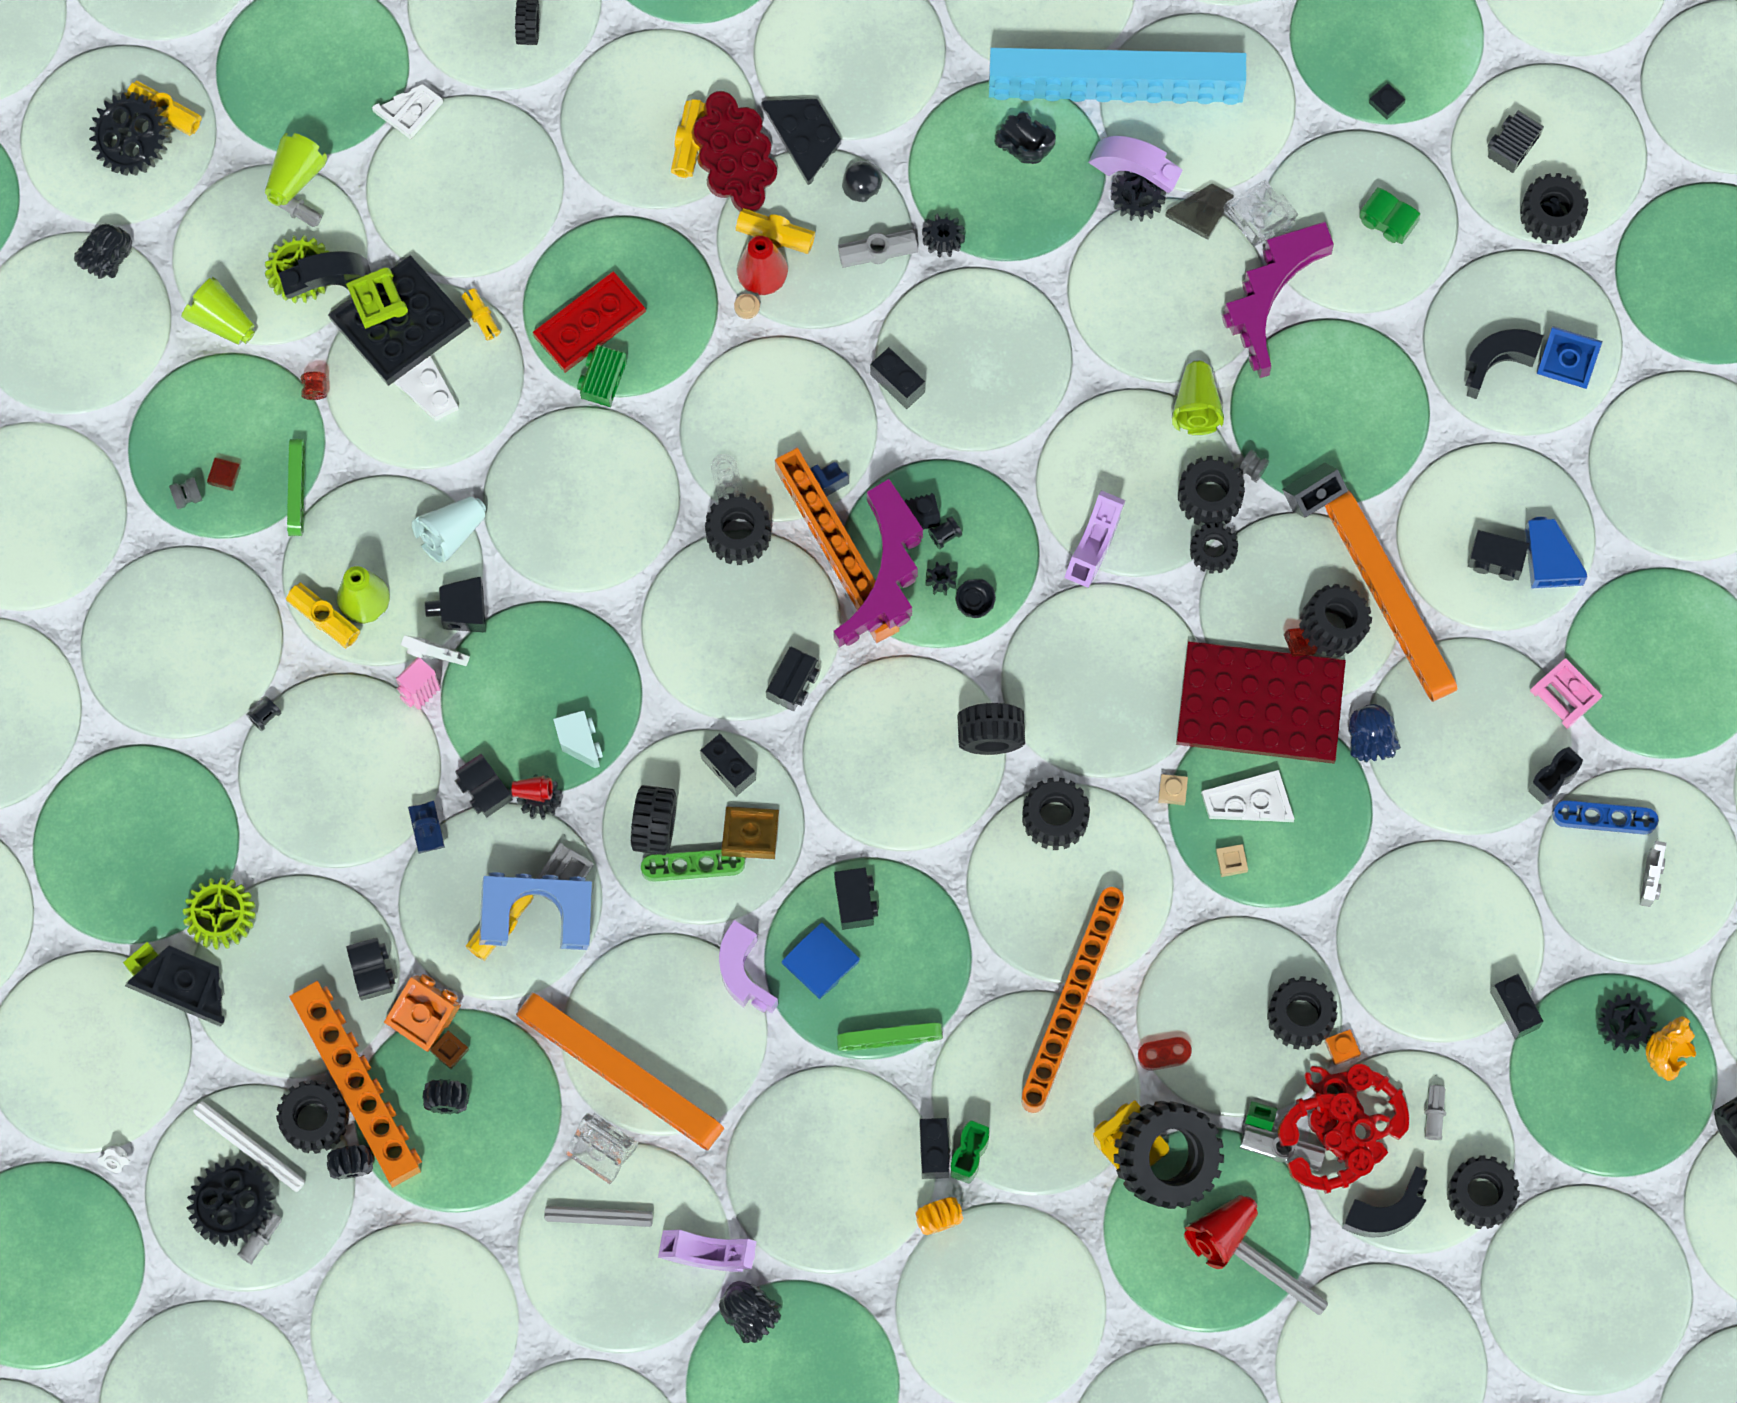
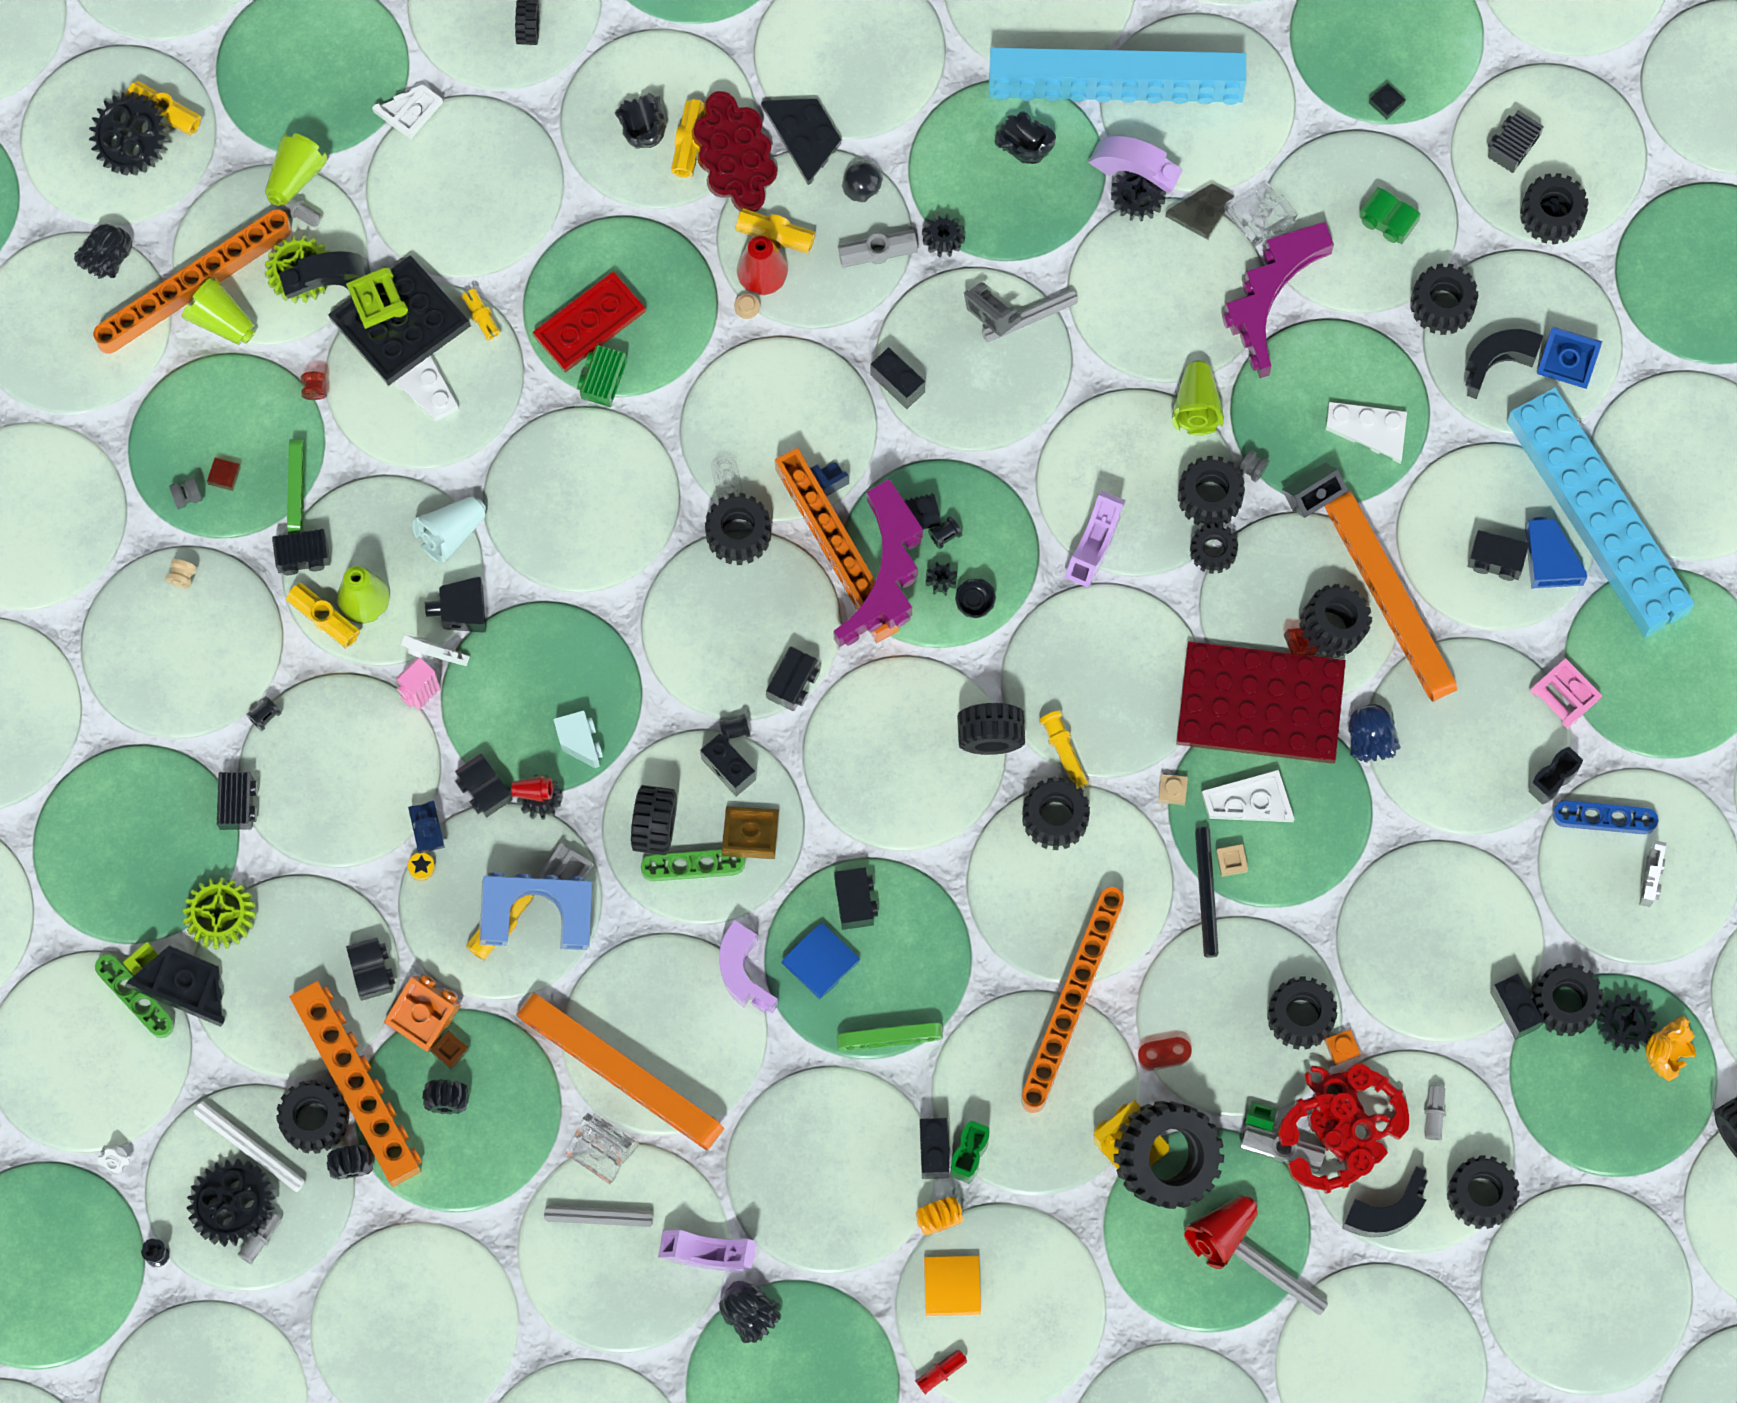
none -> orange beam [93,209,291,354]
none -> bright green beam [95,955,174,1038]
none -> black bush [141,1238,170,1267]
none -> tan wheel [165,559,197,589]
none -> black brick [217,772,258,830]
none -> black brick [272,529,330,576]
none -> yellow tile [407,853,435,881]
none -> black hair [615,93,667,149]
none -> black bush [719,714,750,742]
none -> red axle [915,1350,967,1395]
none -> light orange slope [924,1256,981,1316]
none -> dark grey hinge [964,282,1022,337]
none -> light grey axle [982,290,1078,342]
none -> yellow pin [1039,711,1089,789]
none -> black axle [1195,827,1219,958]
none -> white wing [1326,402,1407,464]
none -> black tyre [1410,263,1479,335]
none -> medium azure piece [1507,388,1695,638]
none -> black tyre [1532,963,1604,1036]

